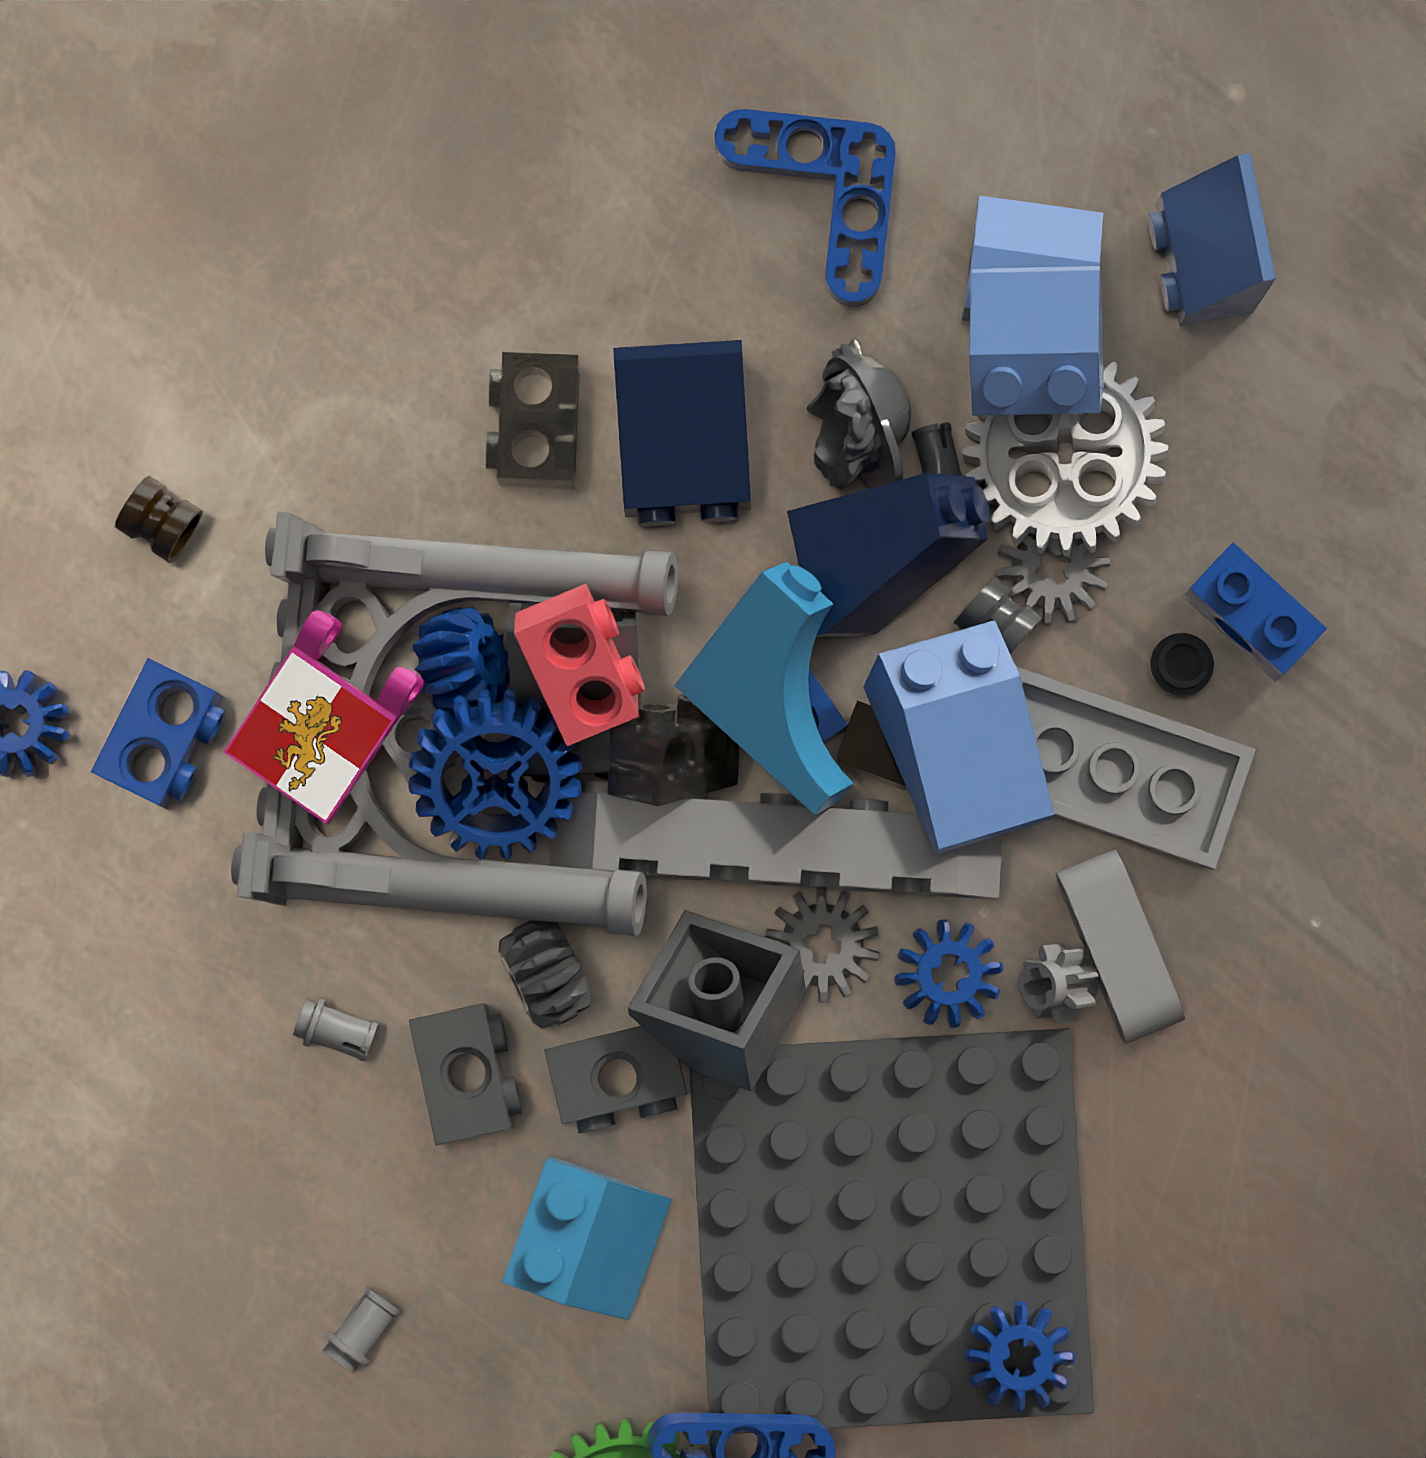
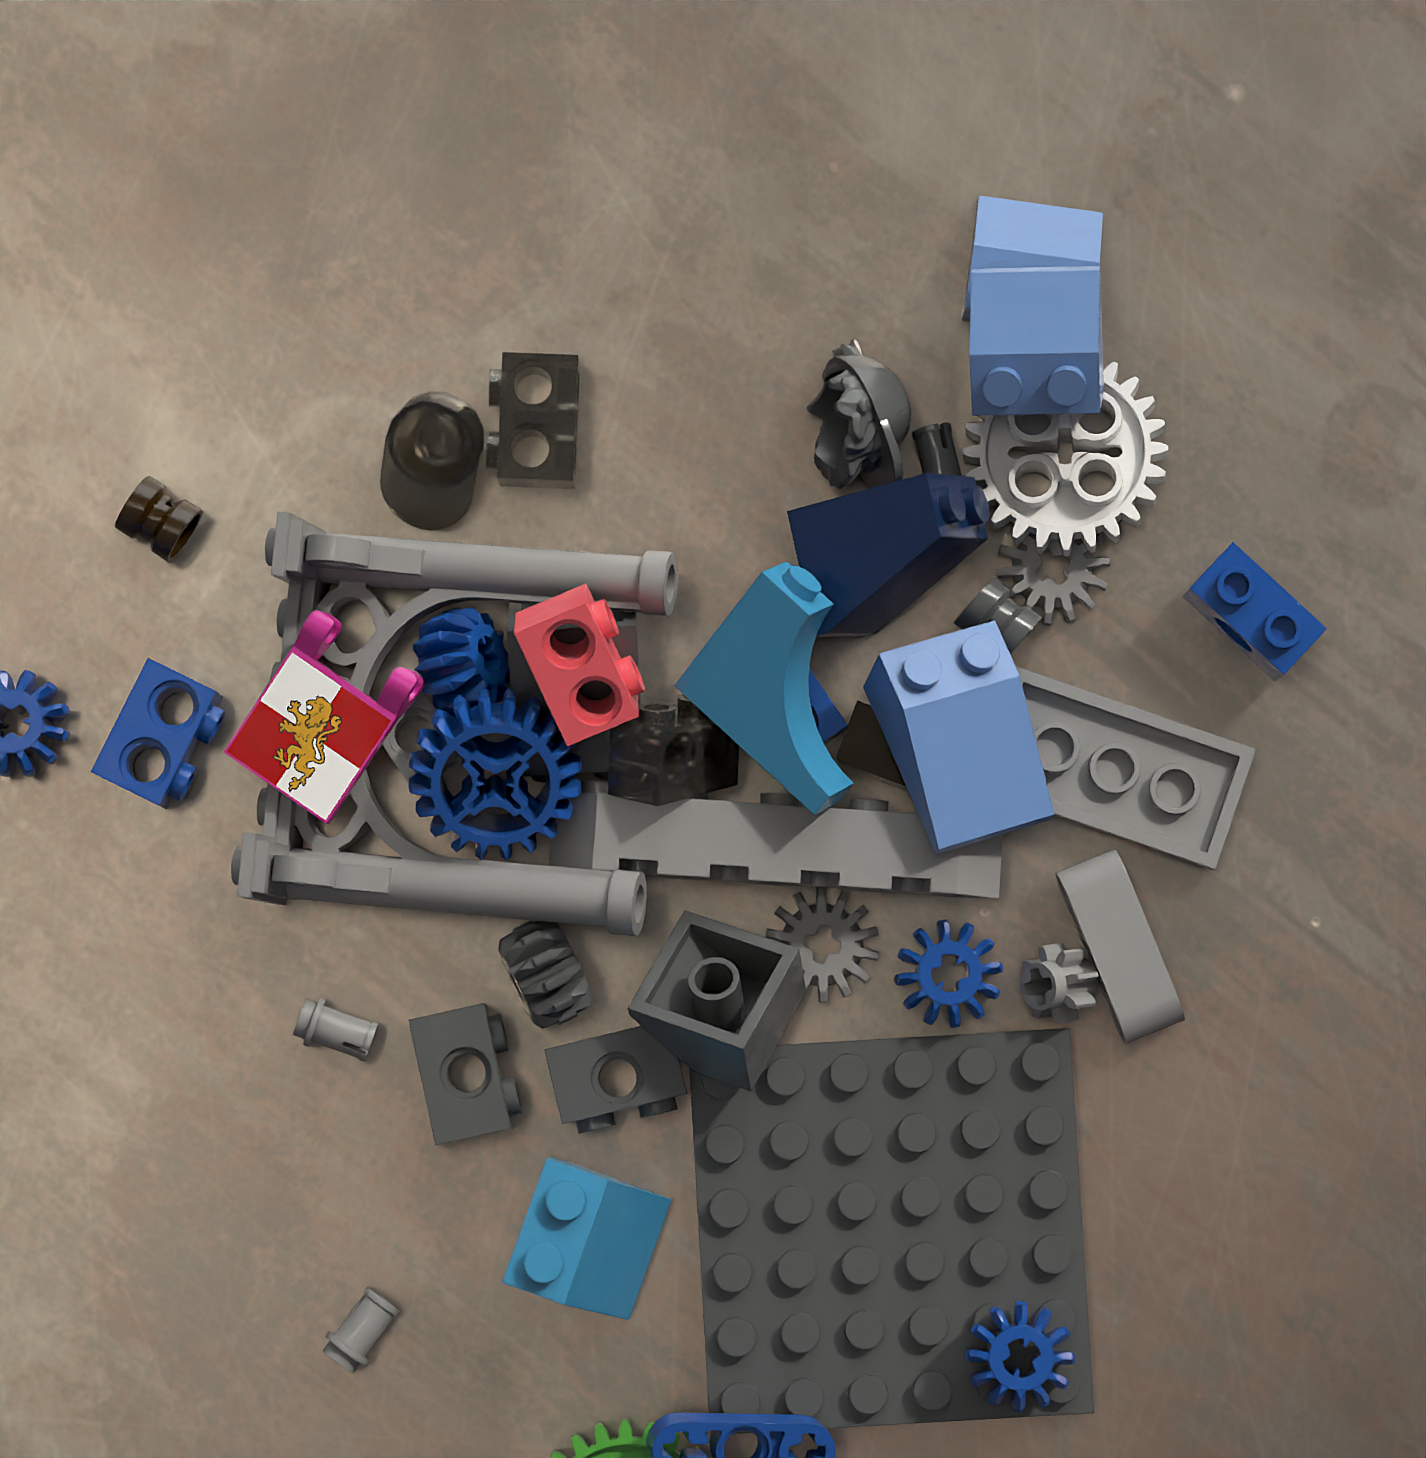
dark blue slope [613,340,751,526] -> none
blue beam [715,109,896,307] -> none
medium blue slope [1148,153,1276,326] -> none
black plate [1150,633,1214,697] -> none
none -> clear smoke cap [380,391,484,530]

